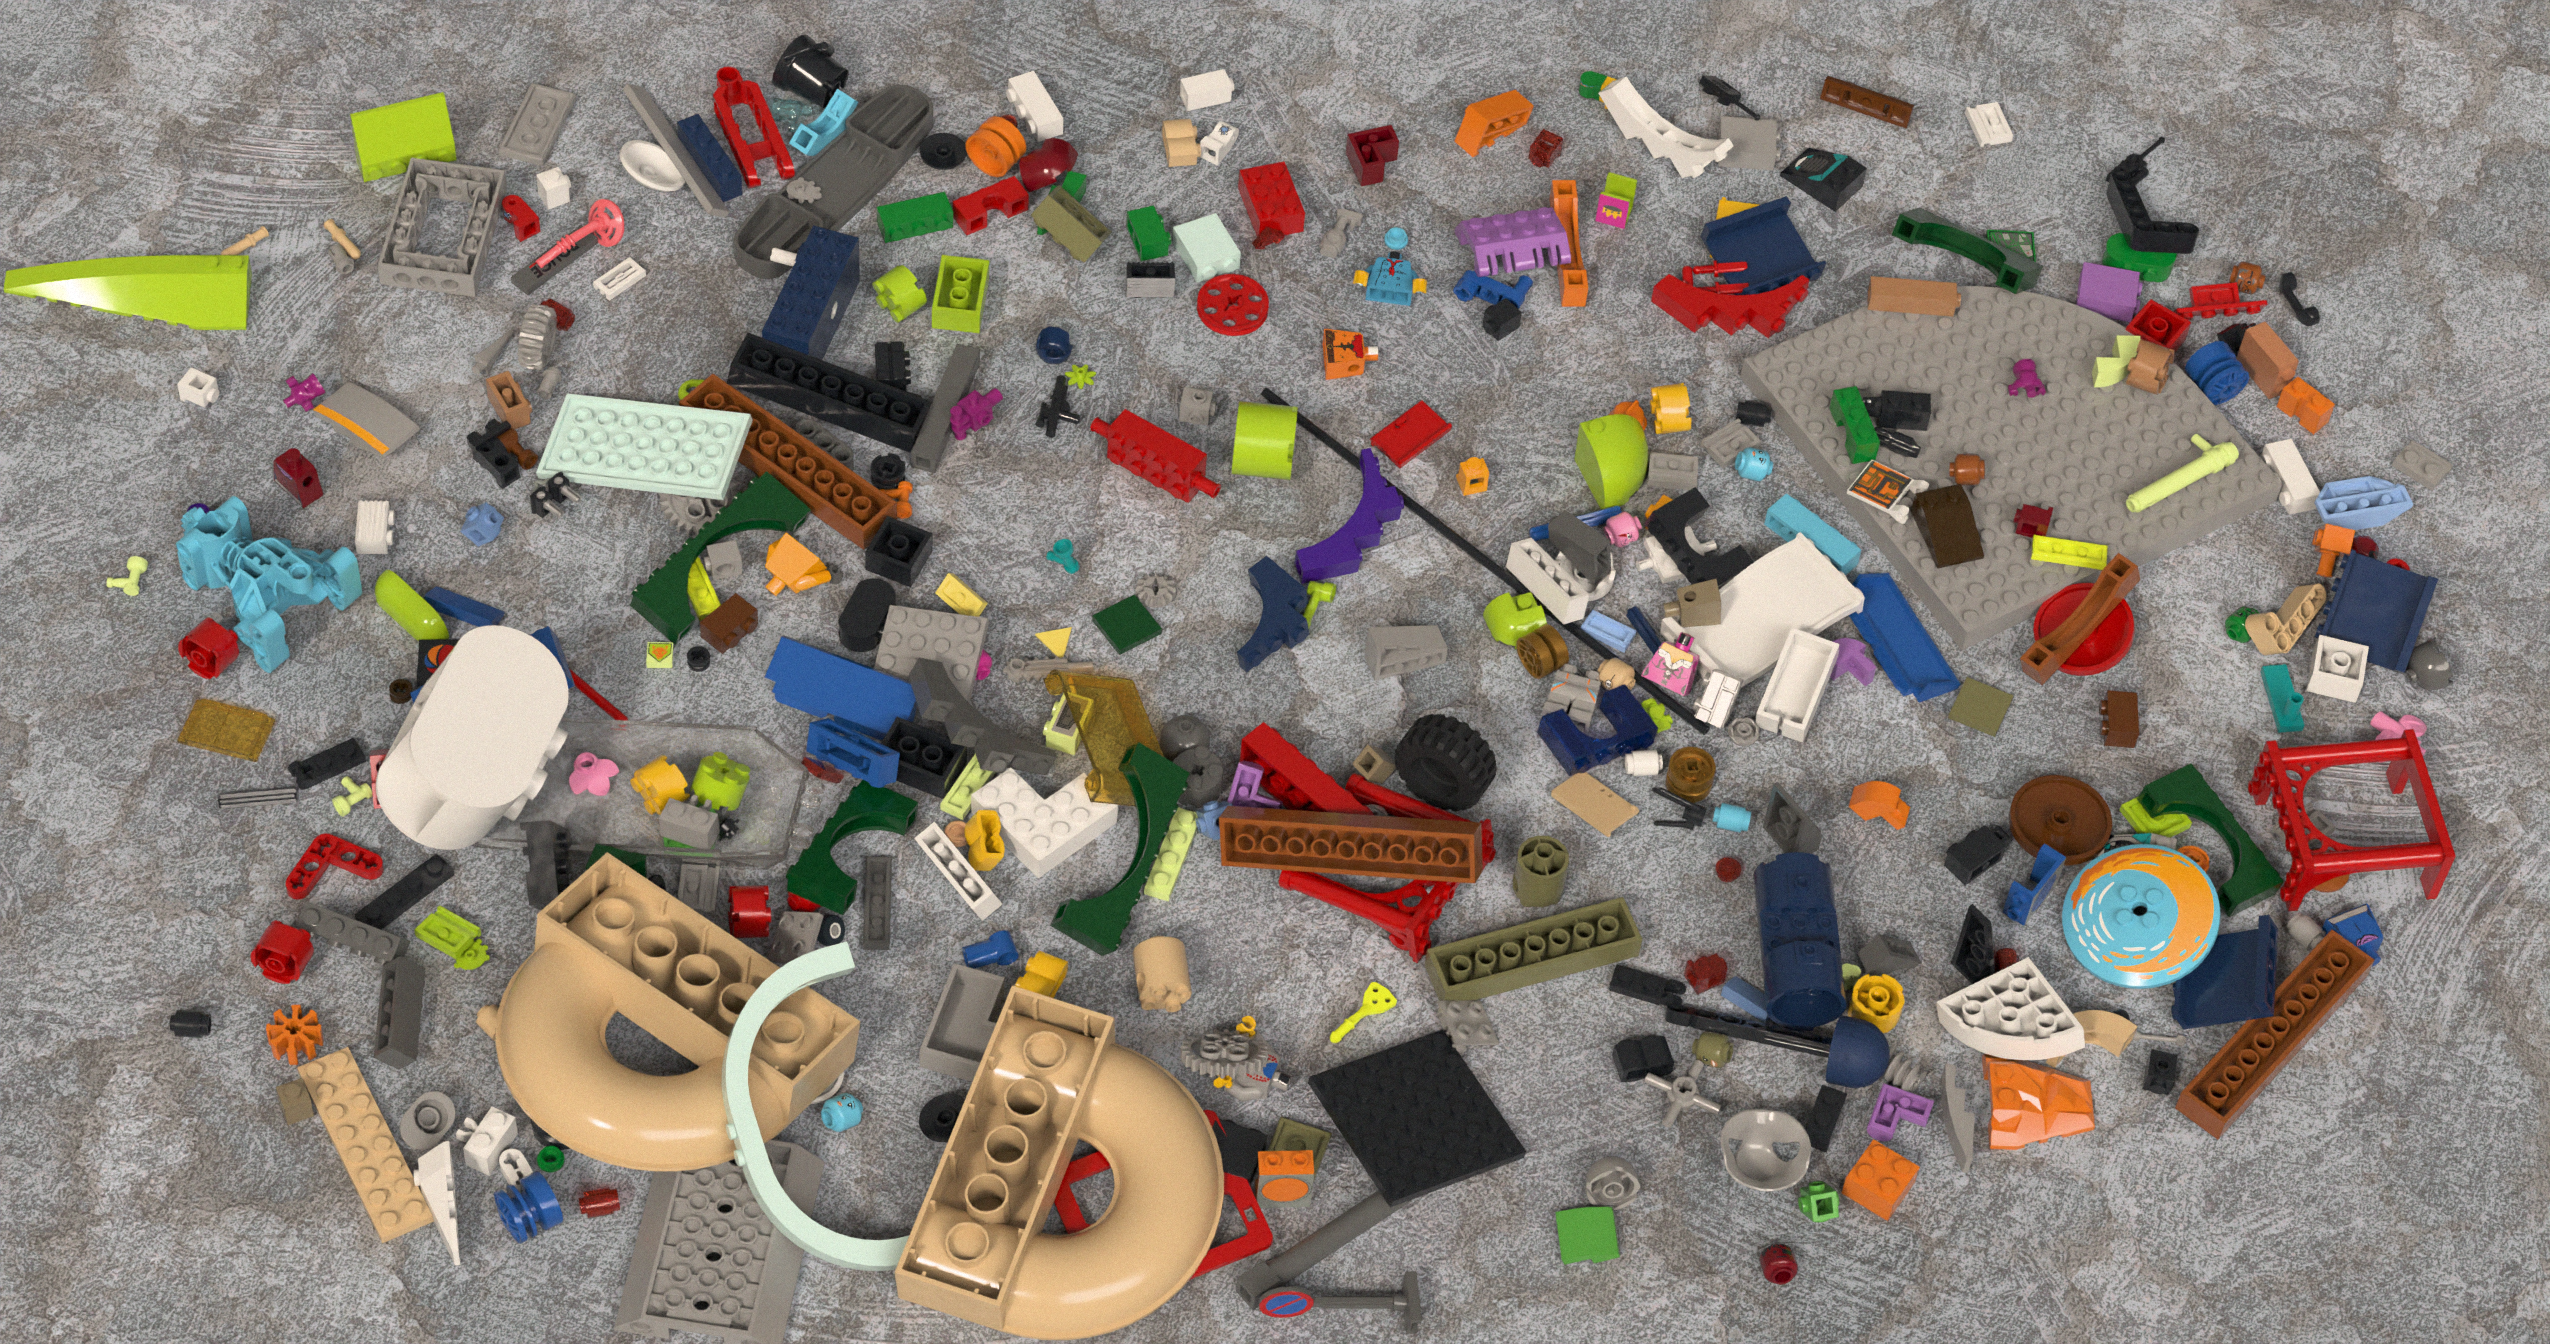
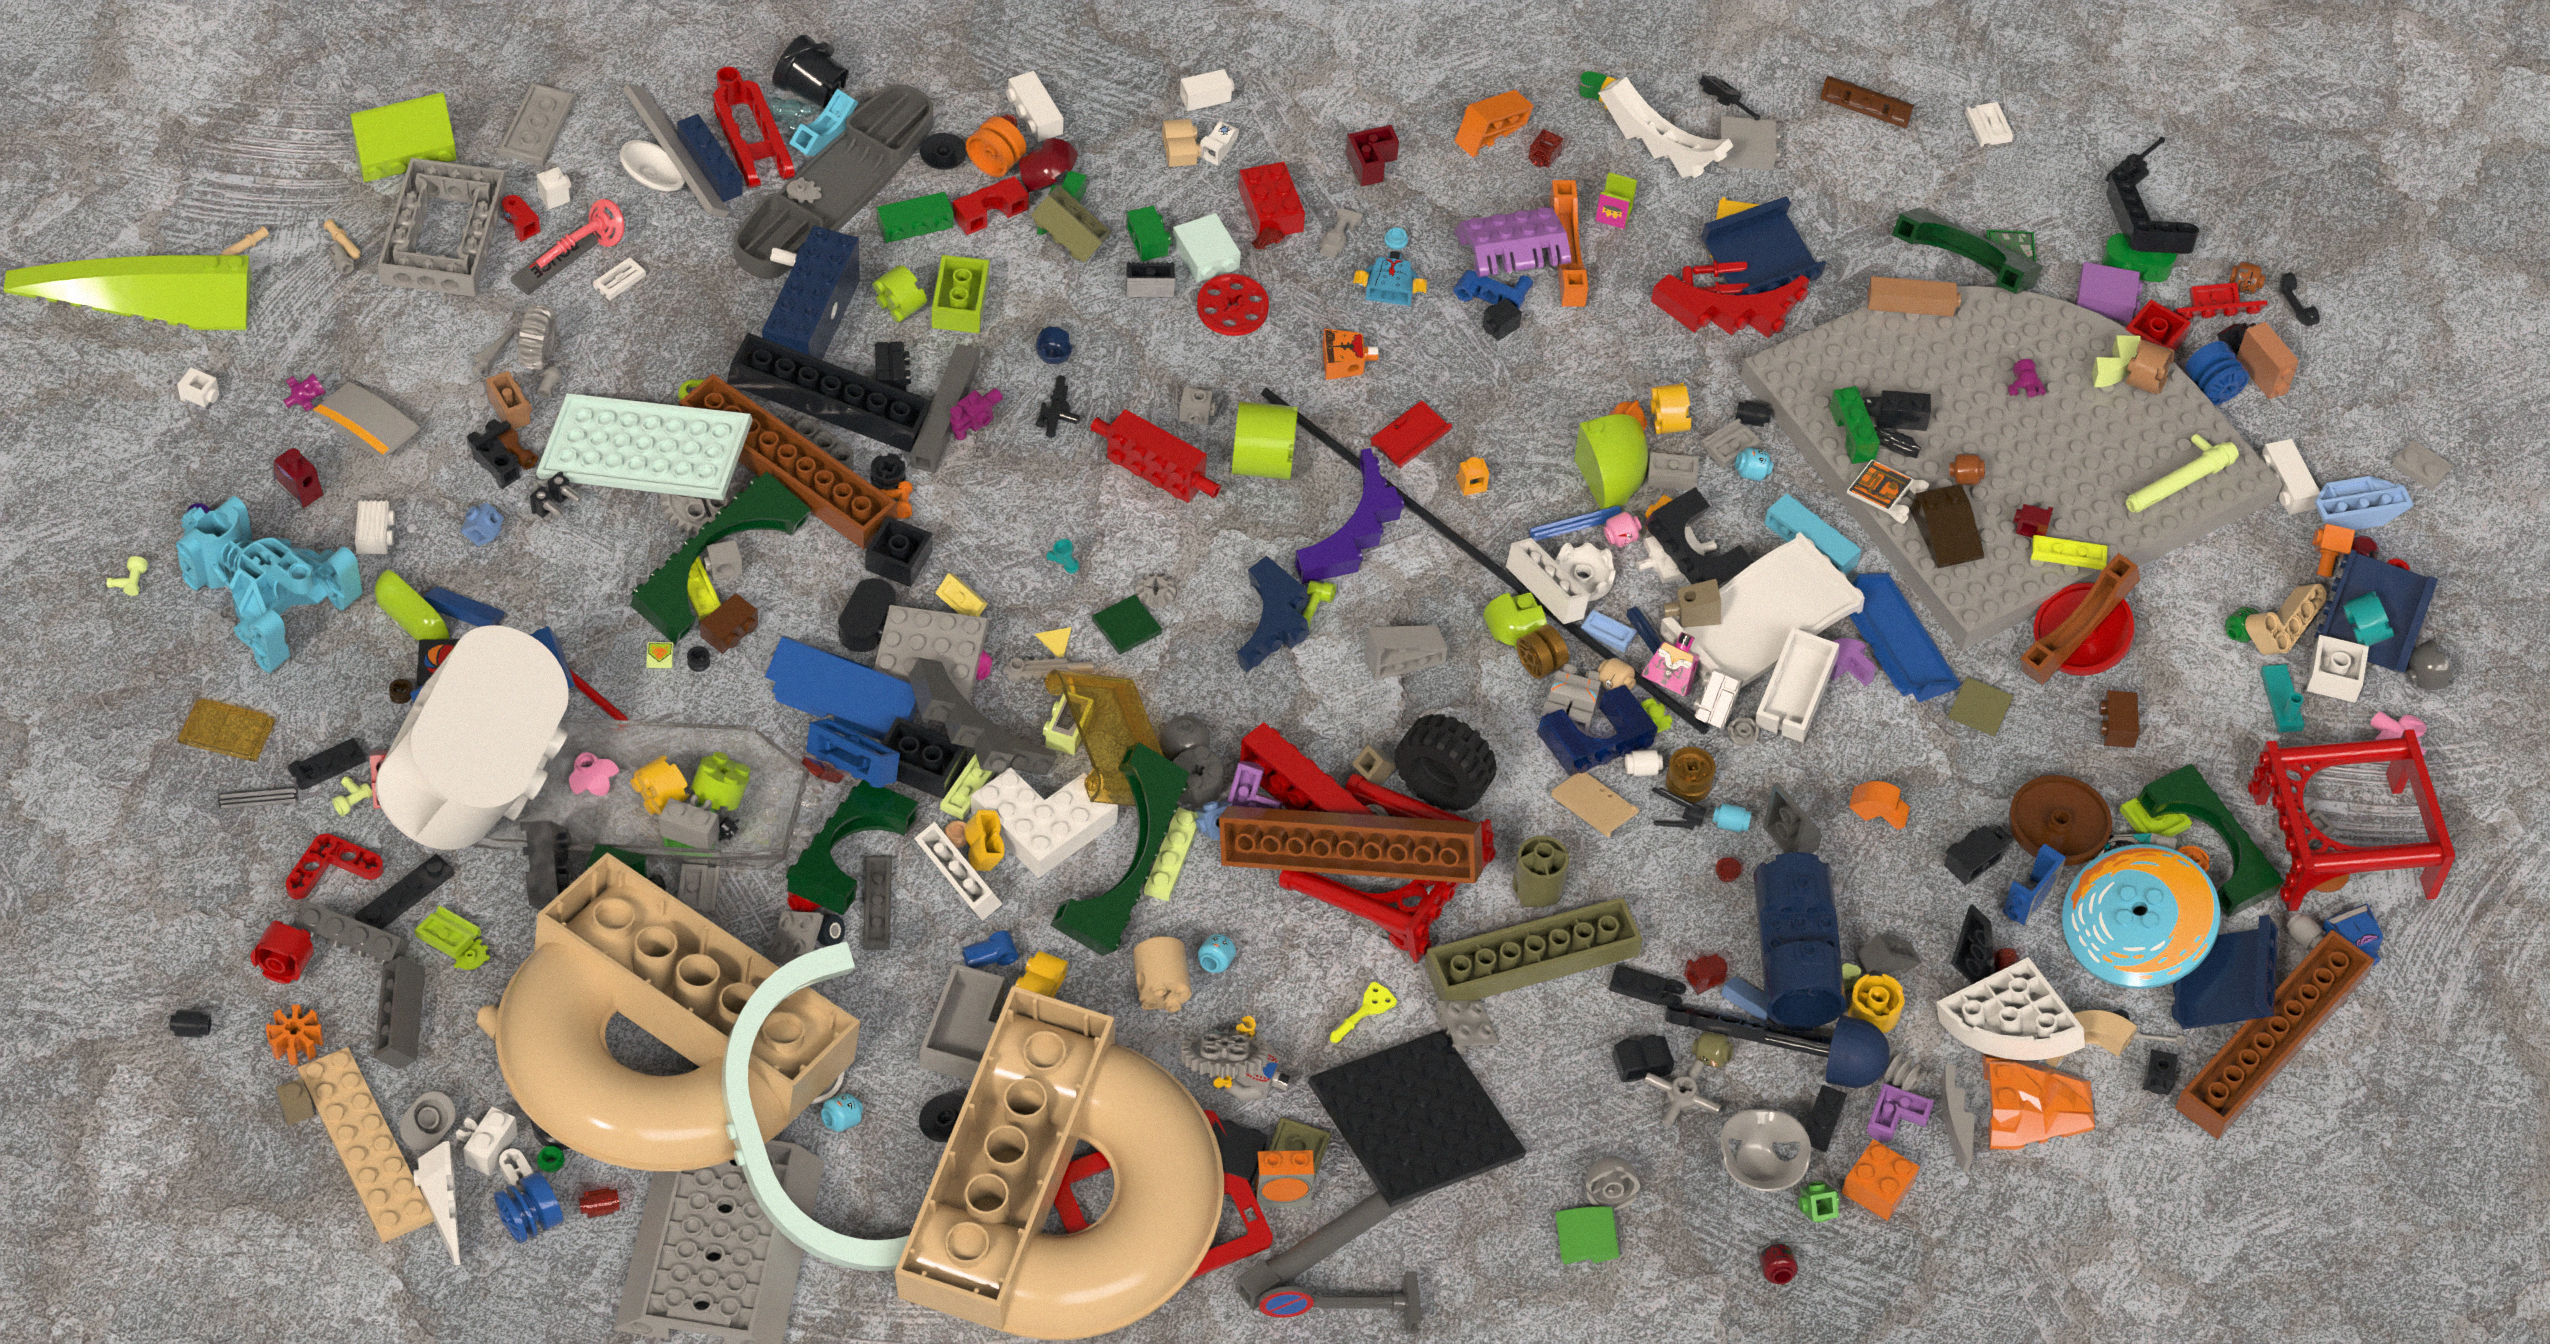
red brick [178,617,239,679] -> none
clear red brick [540,298,575,331] -> none
red brick [728,885,771,939] -> none
light orange torso [765,530,844,596] -> none
lime plant [1065,364,1096,389] -> none
dark grey slope [1548,510,1611,585] -> none
black slope [1780,148,1867,212] -> none
orange brick [2276,376,2335,435] -> none
none -> medium azure head [1197,934,1236,973]
none -> teal brick [2343,590,2394,647]

